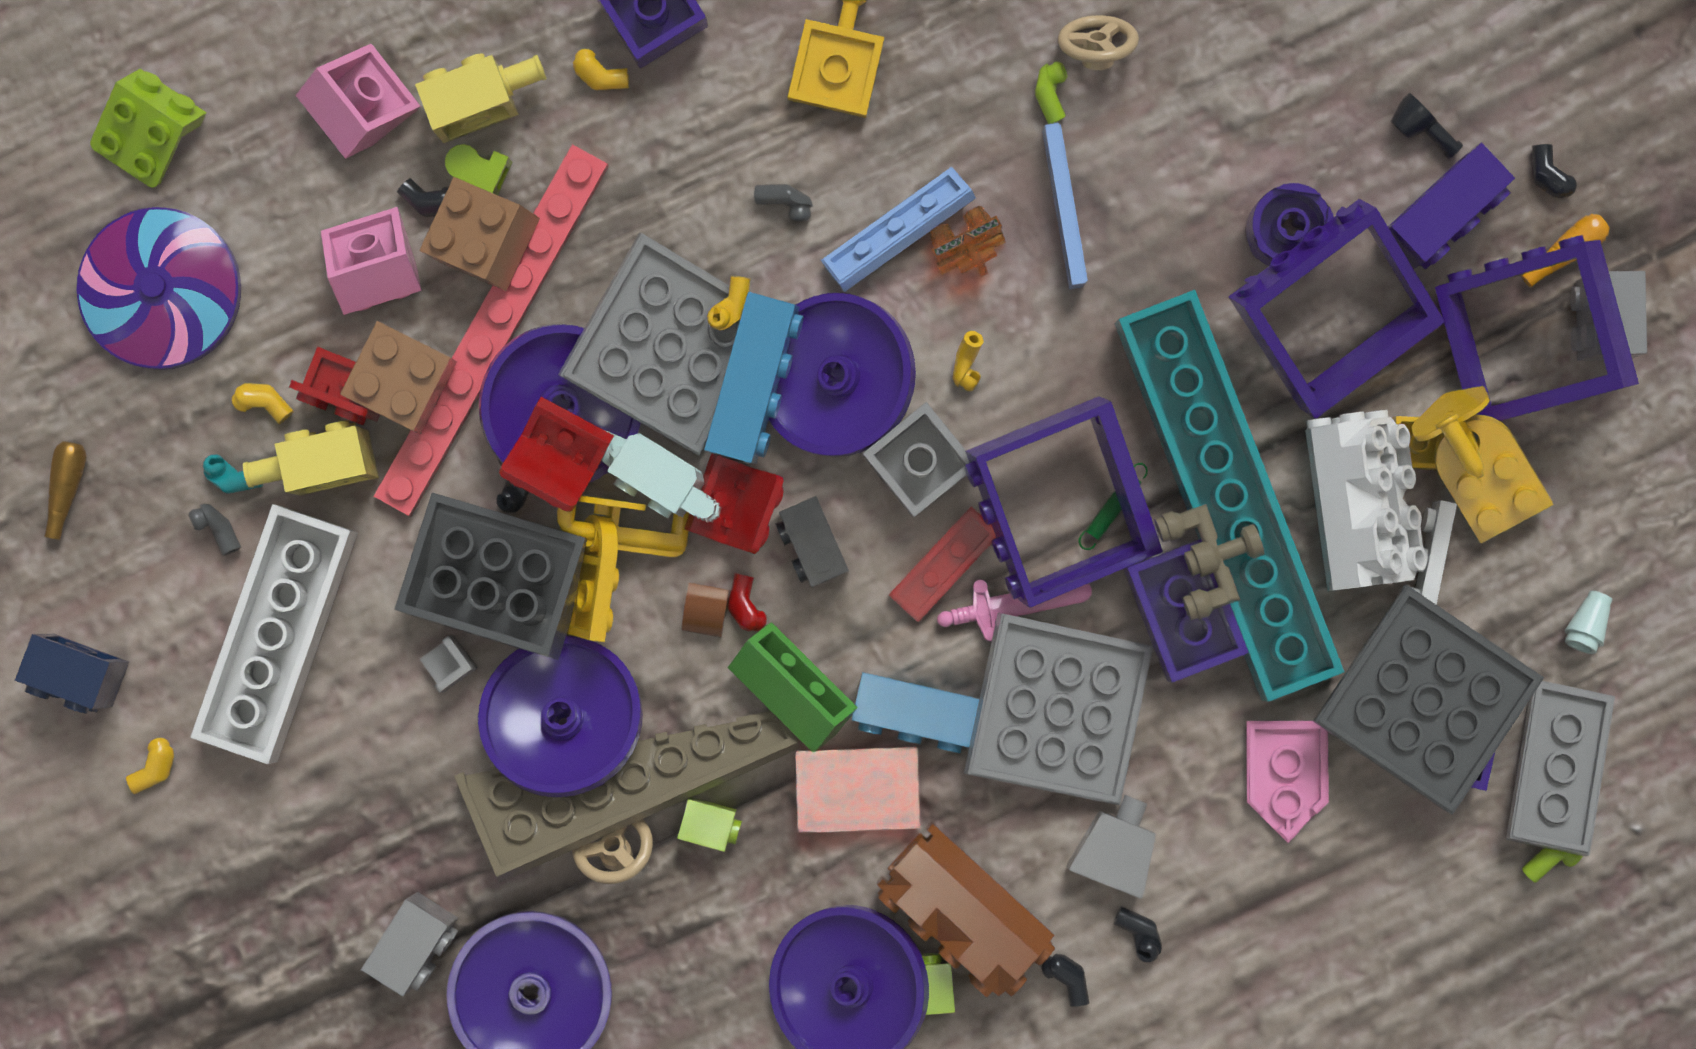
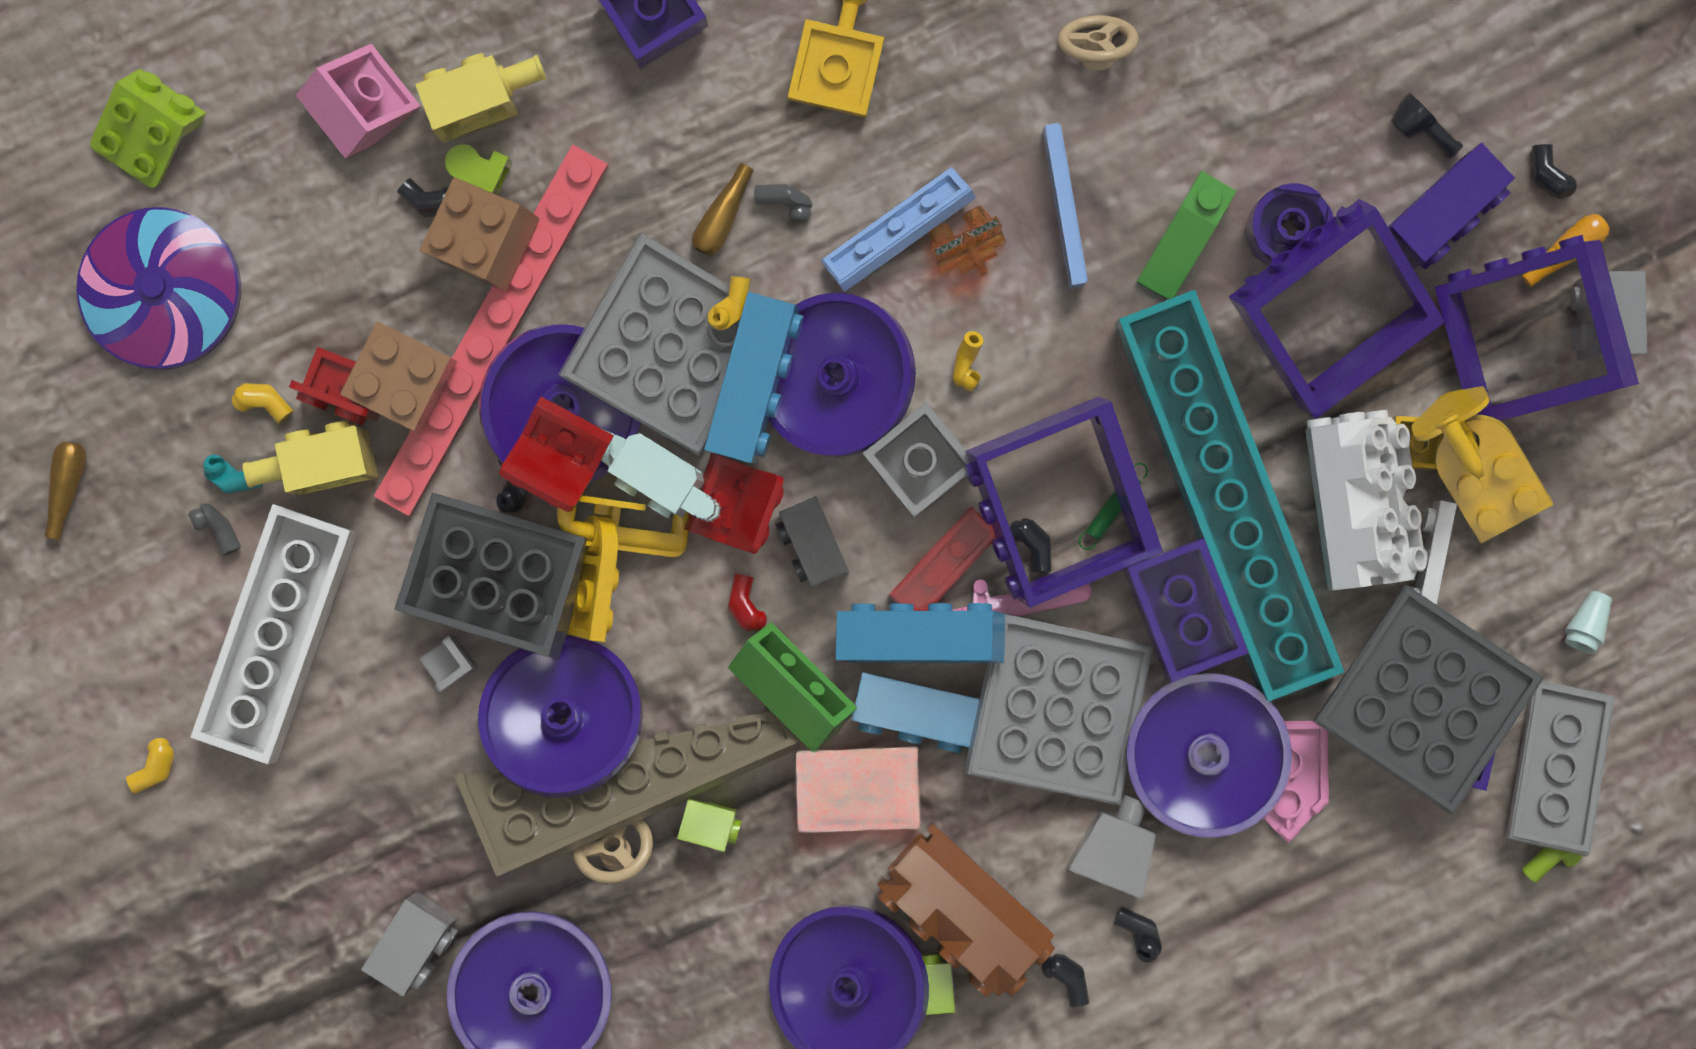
dark blue brick [14,634,129,714] -> none
bright pink slope [321,207,421,315] -> none
yellow arm [573,49,629,90] -> none
dark orange brick [682,583,730,638] -> none
lime arm [1035,61,1068,124] -> none
dark tan piece [1154,504,1264,620] -> none
none -> pearl gold piece [692,163,754,256]
none -> dark azure brick [836,603,1005,663]
none -> black arm [1010,518,1052,572]
none -> dark purple dish [1127,673,1292,837]
none -> bright green slope [1136,171,1237,300]

